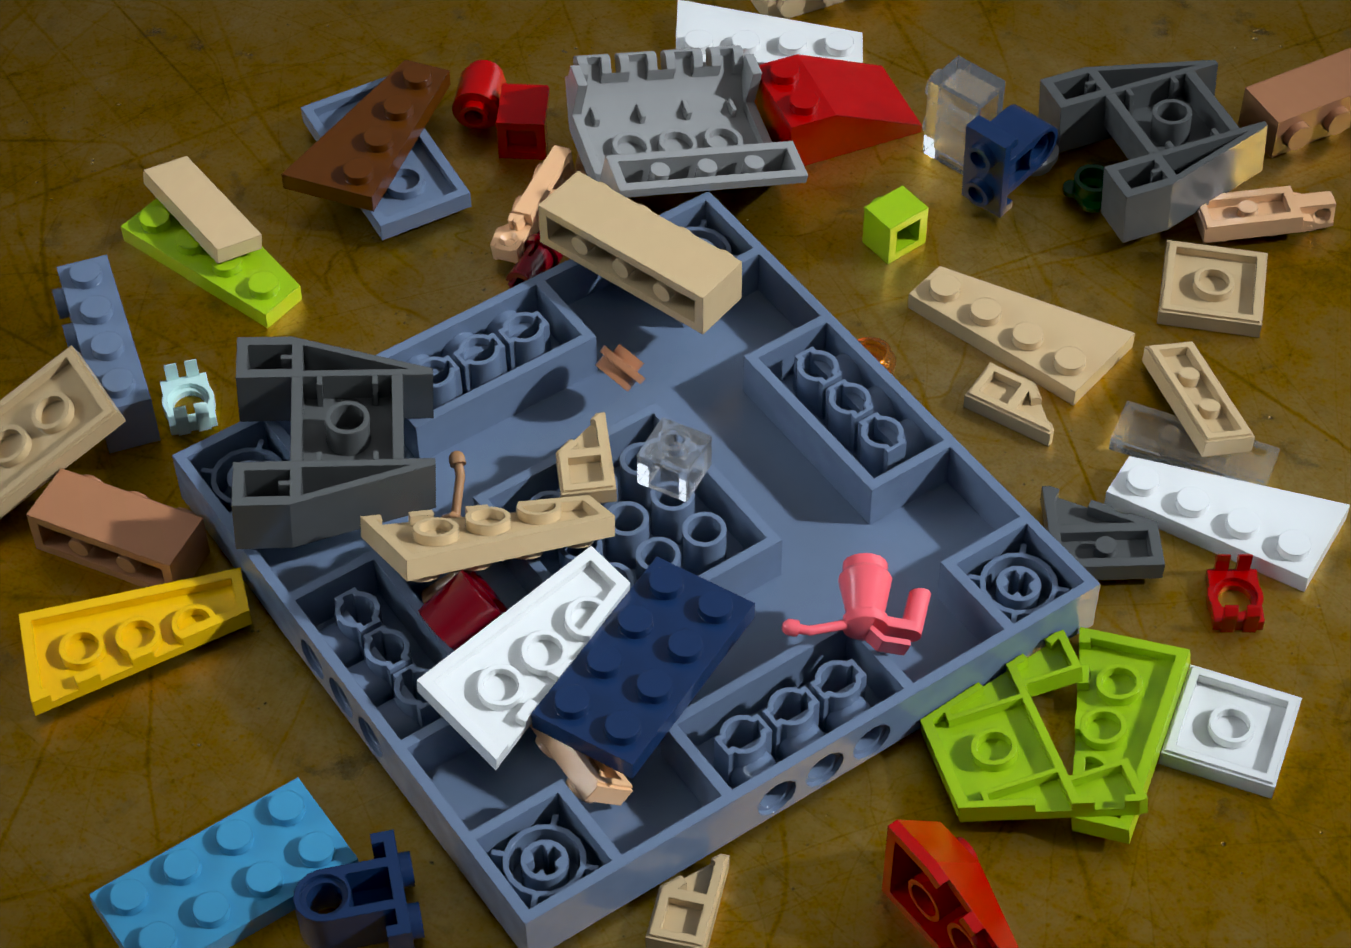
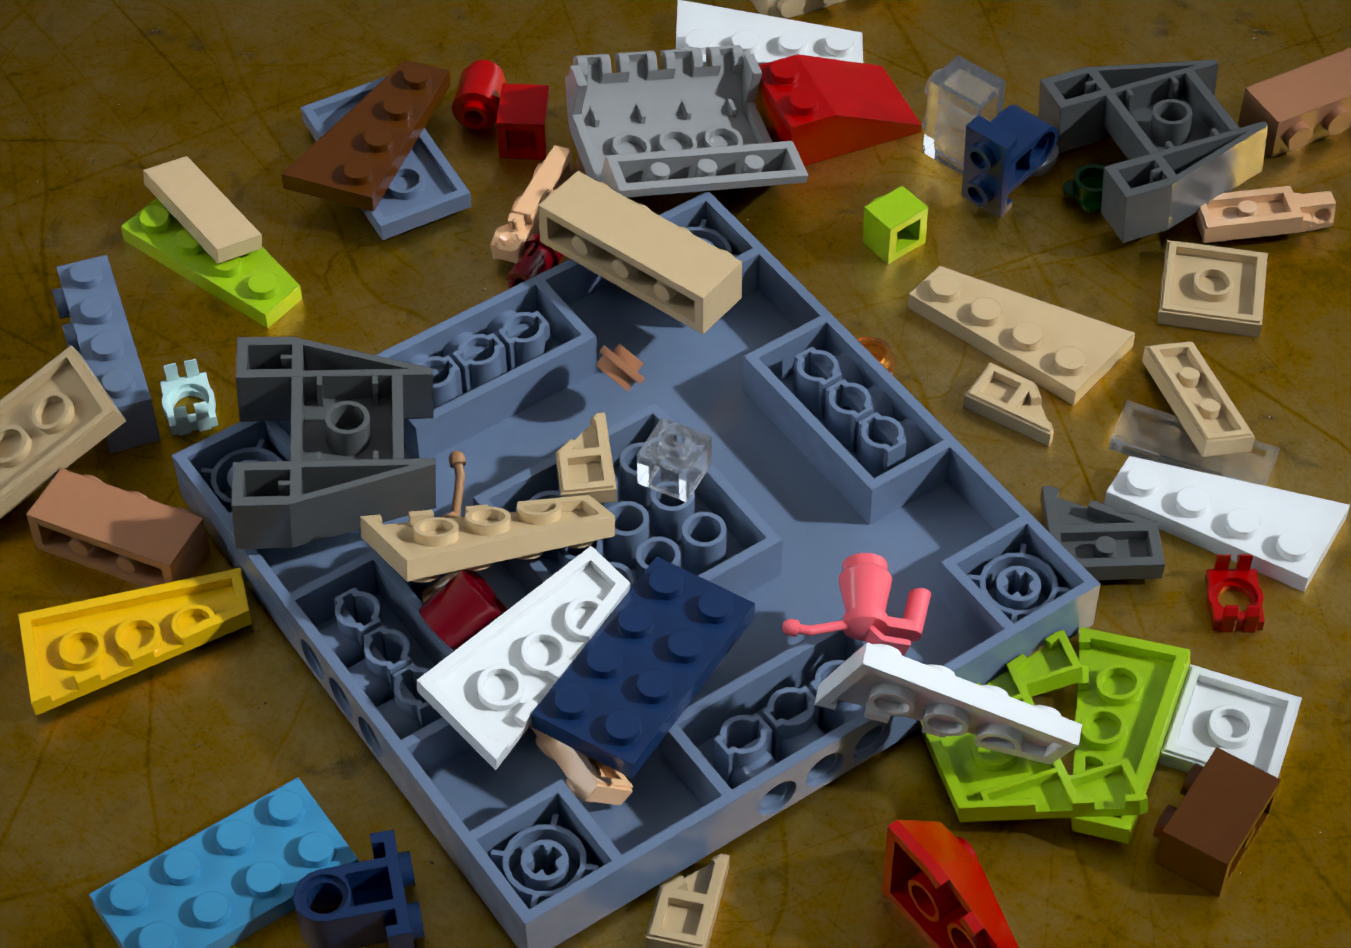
none -> white wing [814,642,1082,765]
none -> reddish brown brick [1153,747,1281,896]

